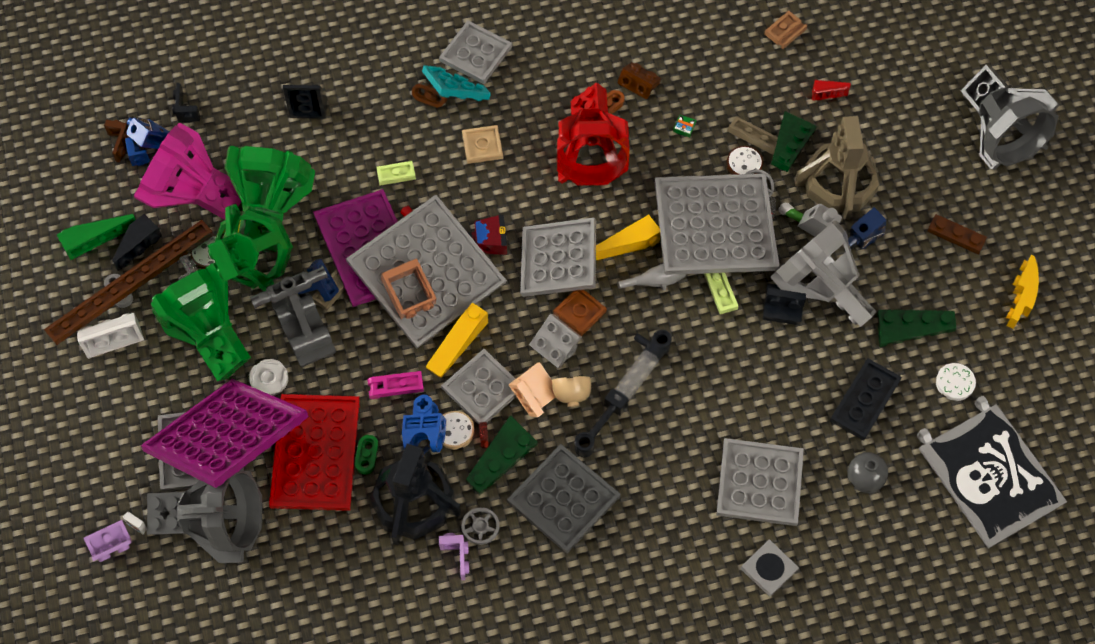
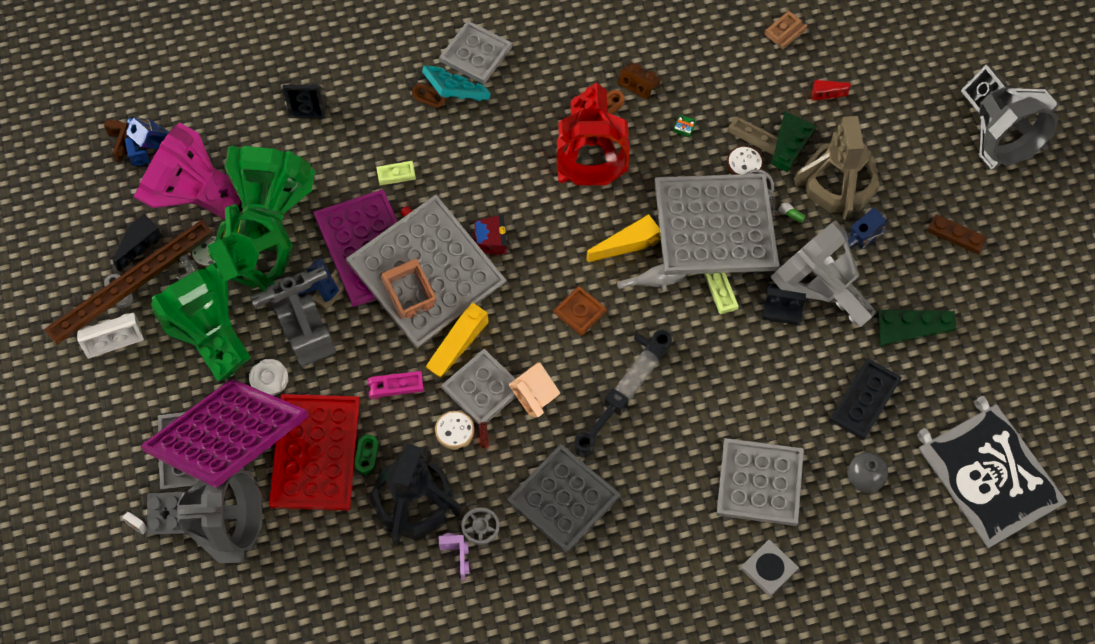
green slope [57,214,136,260] -> none
lavender bracket [84,520,133,562] -> none
black bracket [172,83,200,123] -> none
blue piece [402,395,447,453] -> none
tan tile [462,125,503,164] -> none
dark green wing [466,415,538,496] -> none
light grey plate [520,218,596,297] -> none
light grey plate [529,314,582,368] -> none
tan cylinder [552,376,591,407] -> none
light grey torso [798,204,842,237] -> none
white tile [936,363,976,401] -> none
yellow slope [1006,255,1039,329] -> none

